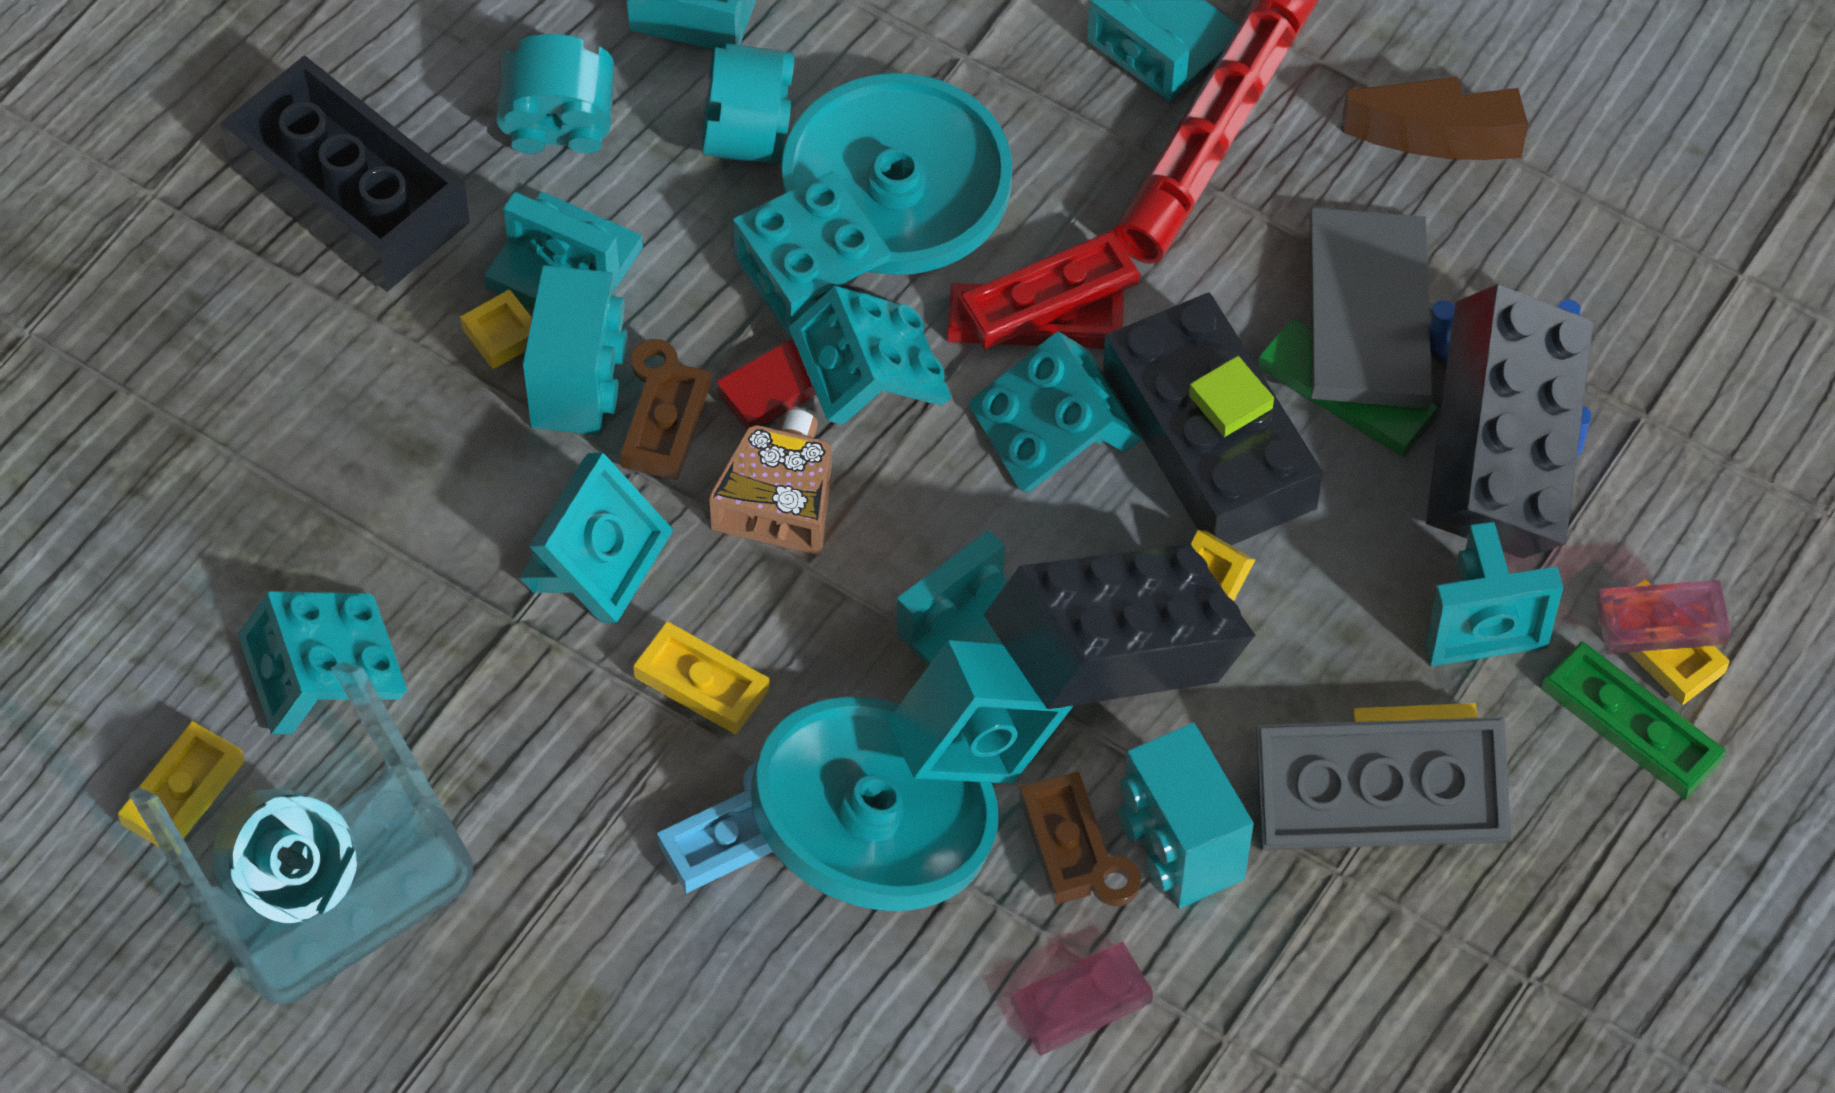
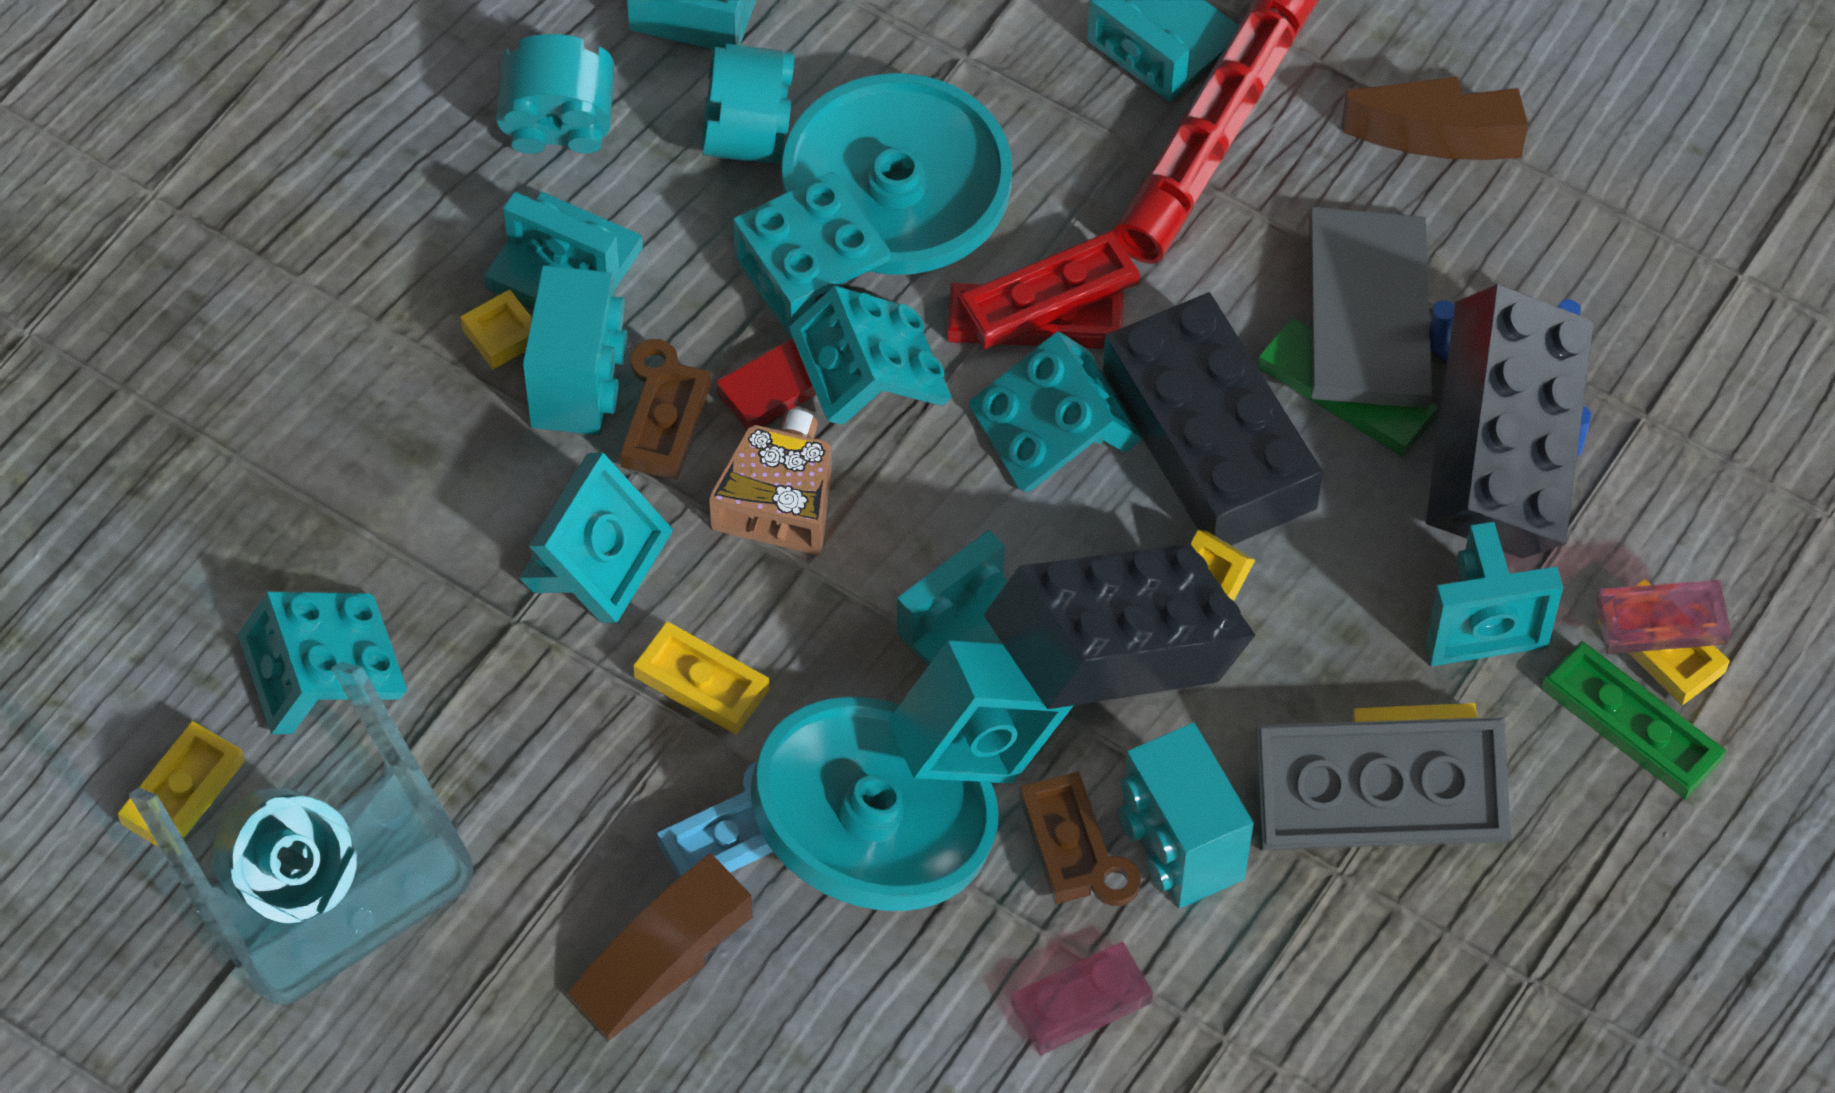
black brick [220,55,470,292] -> none
lime tile [1189,356,1274,437] -> none
none -> reddish brown slope [567,853,753,1041]

